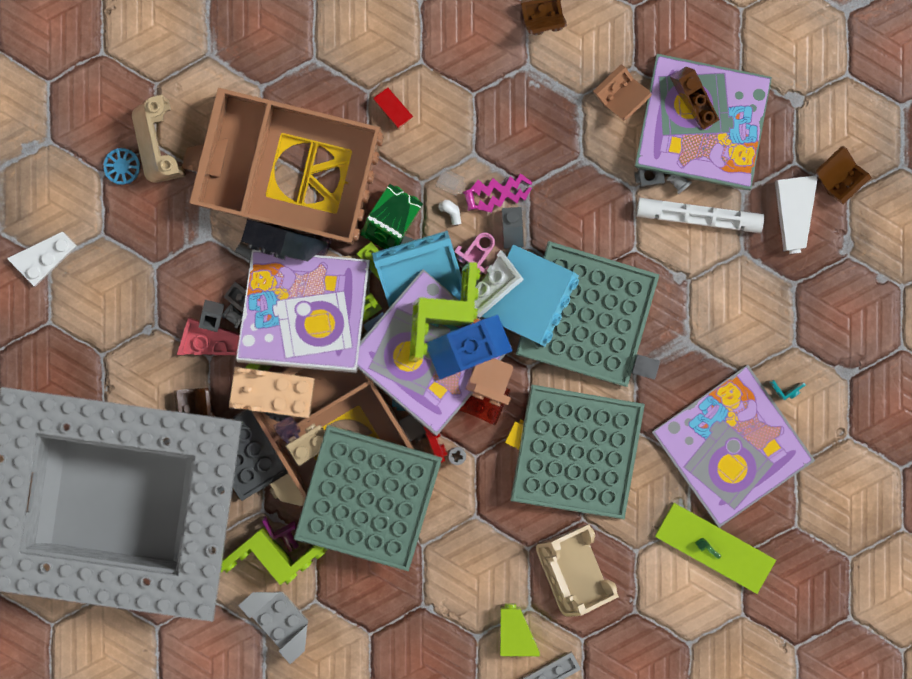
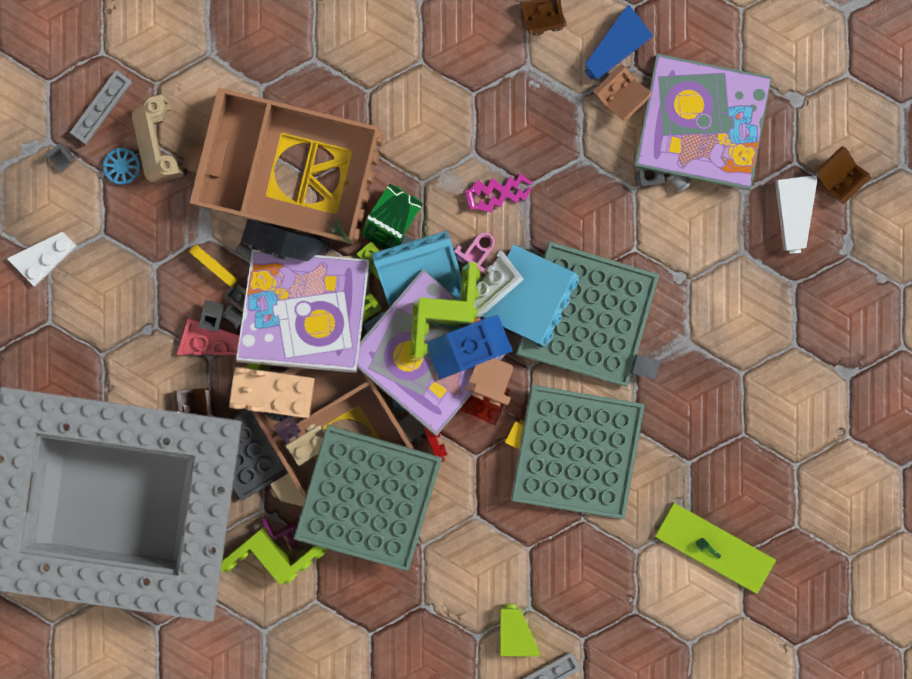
light grey piece [238,591,308,664] -> none
red slope [373,87,413,129] -> none
white arm [439,200,461,225] -> none
light grey bush [449,447,466,465] -> none
dark grey slope [502,207,524,248] -> none
tan windscreen [536,524,619,617] -> none
white piece [636,198,764,233] -> none
tile [651,365,815,528] -> none
reddish brown slope [669,66,720,130] -> none
teal bracket [769,380,806,400] -> none
none -> flat silver panel [45,143,77,172]
none -> light grey plate [70,70,133,145]
none -> yellow beam [189,244,238,287]
none -> hand [329,218,352,244]
none -> blue slope [584,5,653,82]

